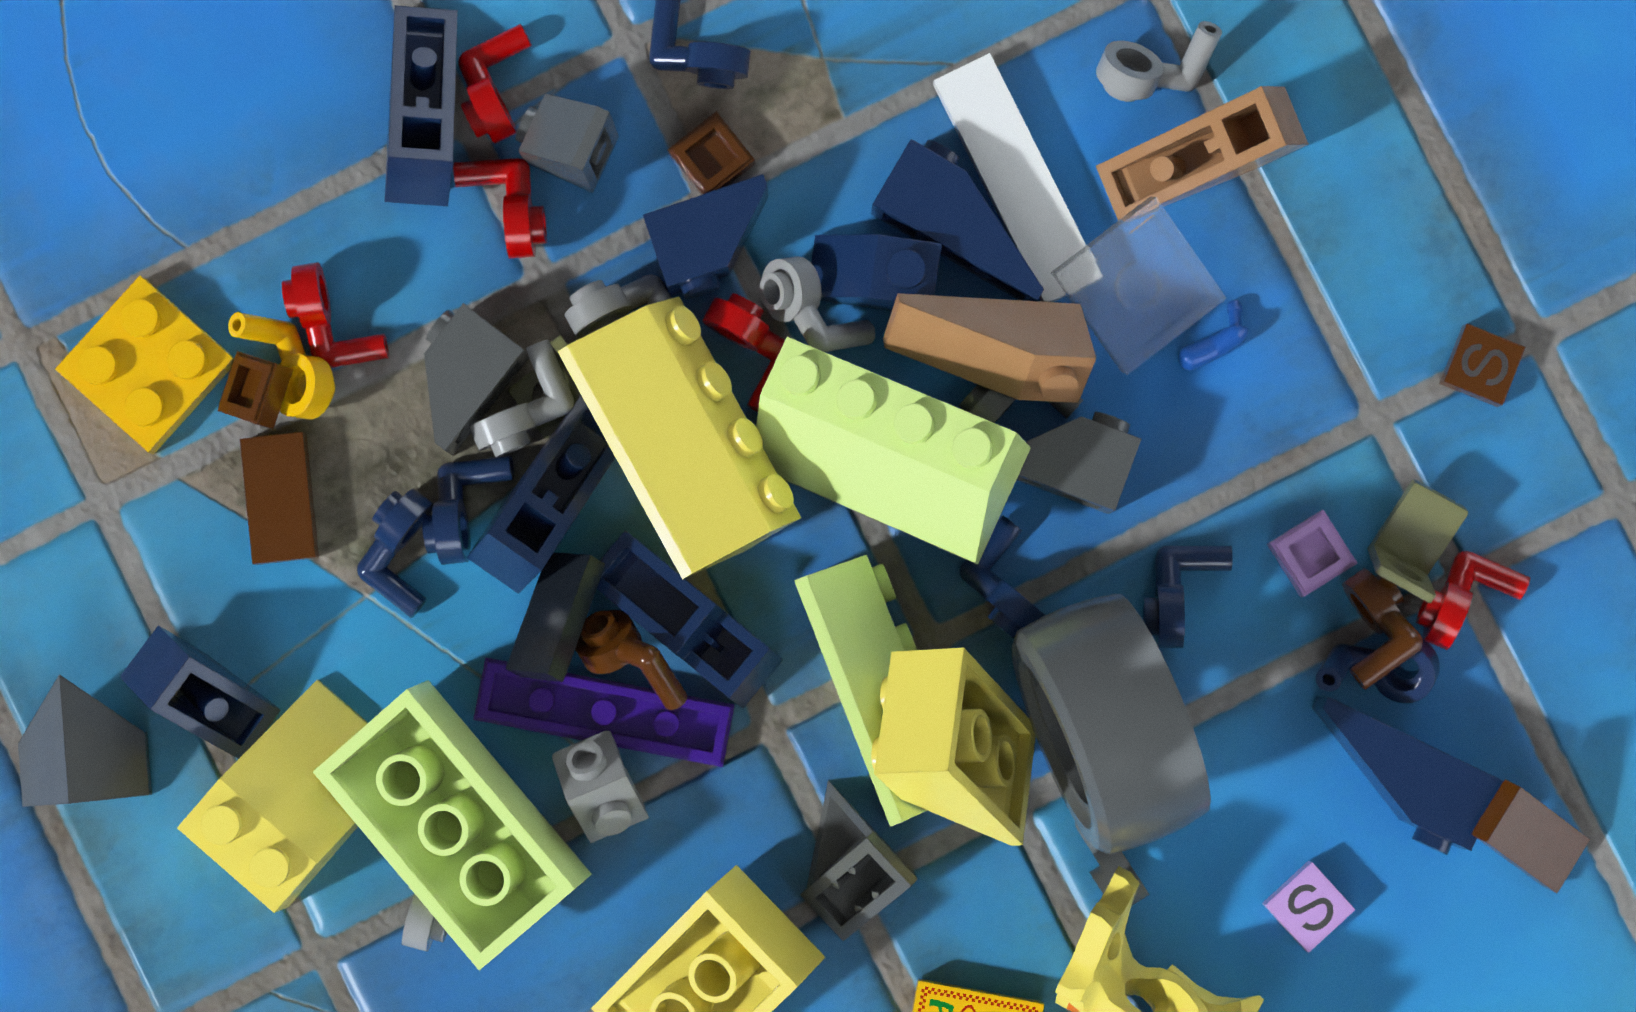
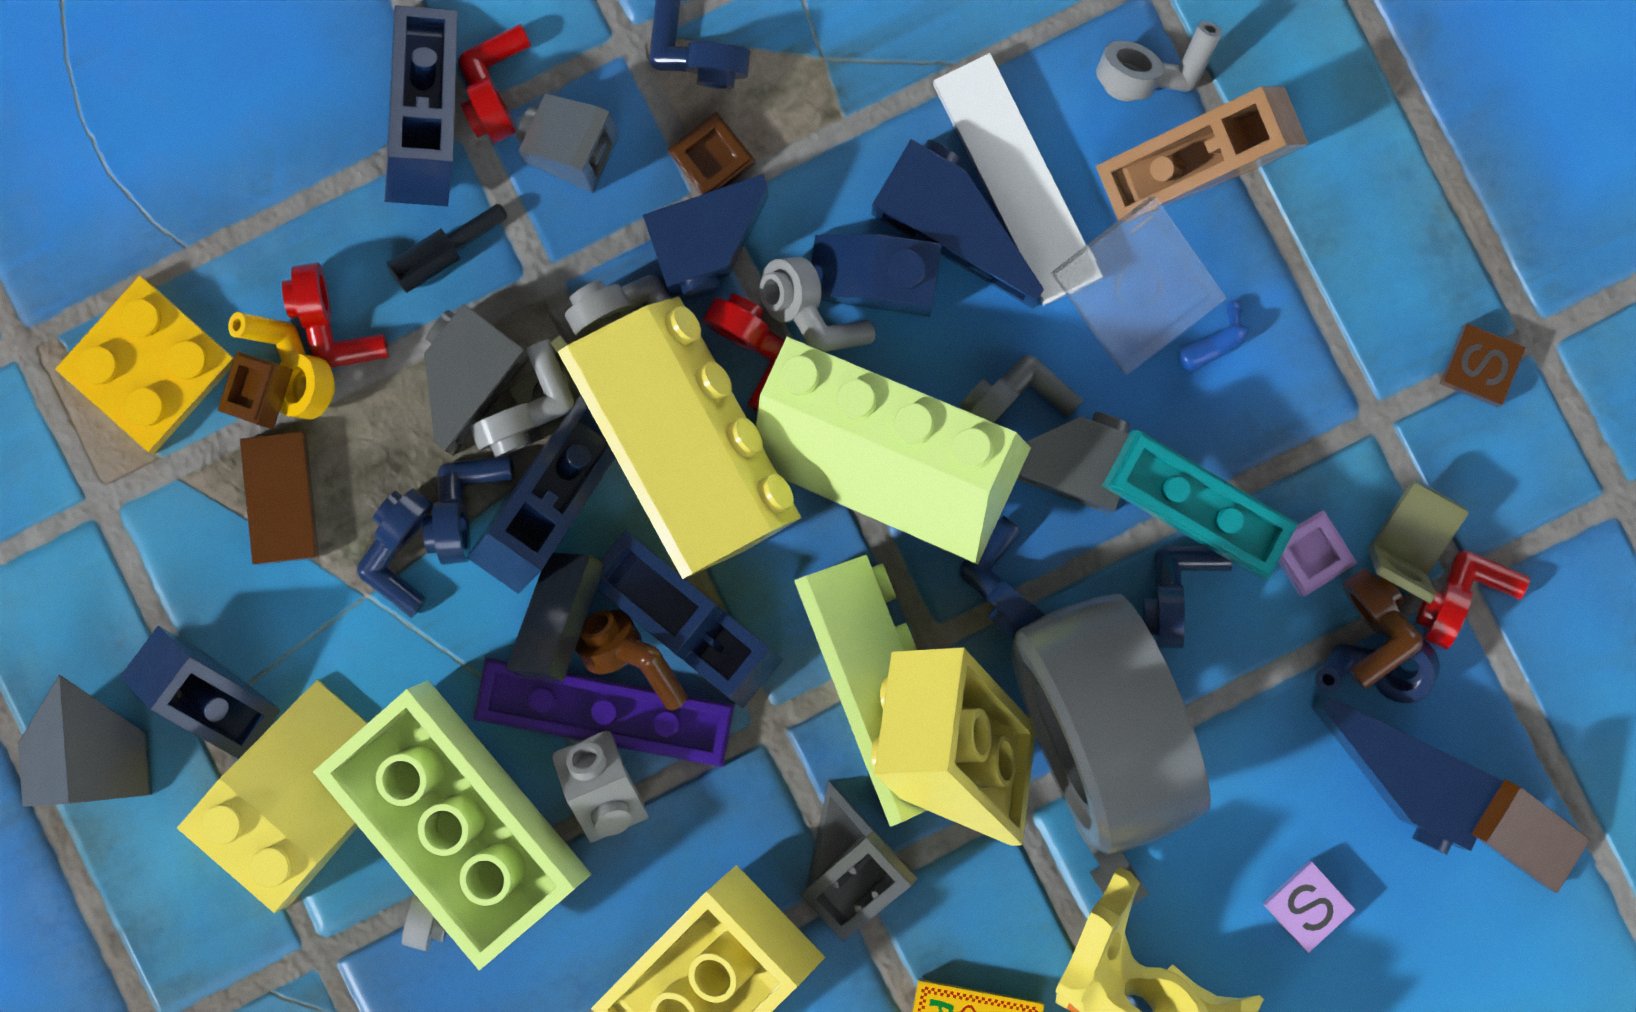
red plate [453,158,547,259] -> none
medium nougat slope [883,293,1096,403] -> none
none -> black axle [386,204,508,293]
none -> teal tile [1102,430,1298,580]

